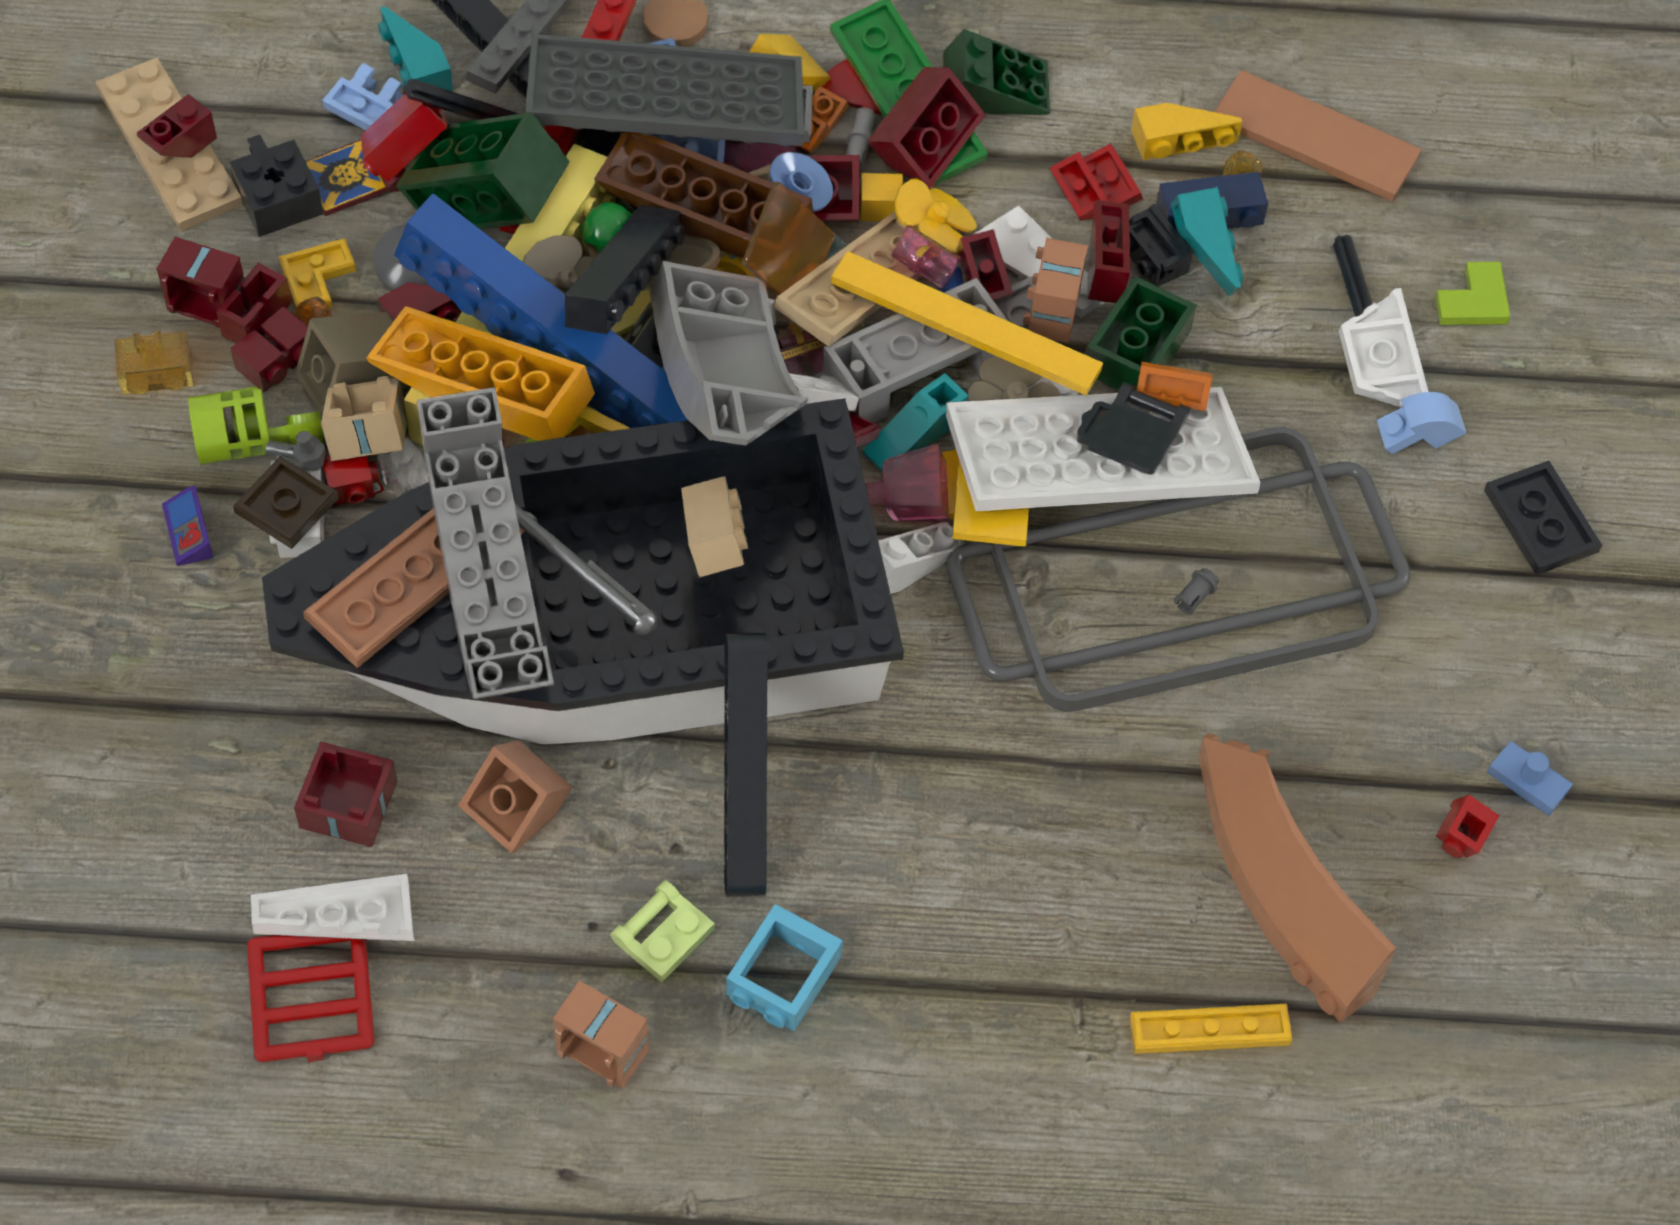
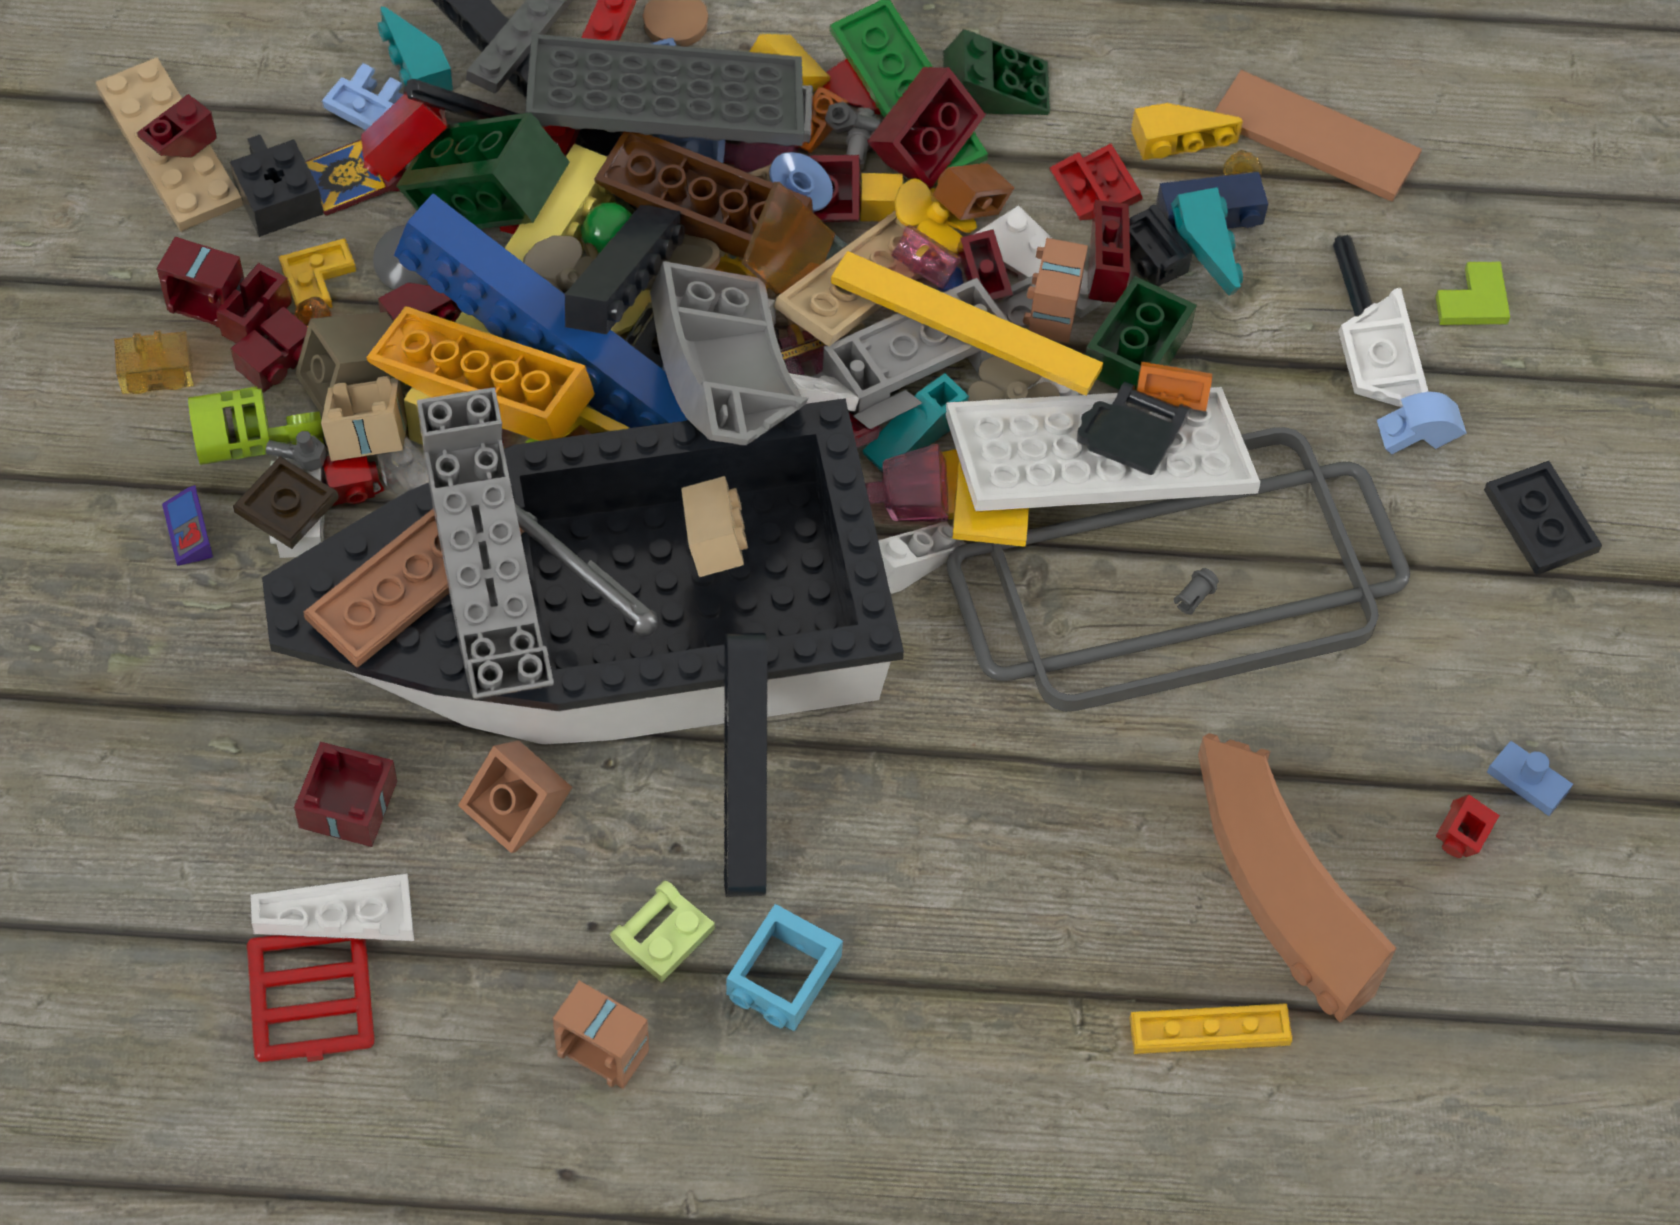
none -> dark grey piece [825,101,882,134]
none -> light grey sticker [854,390,922,429]
none -> dark orange brick [932,163,1015,220]

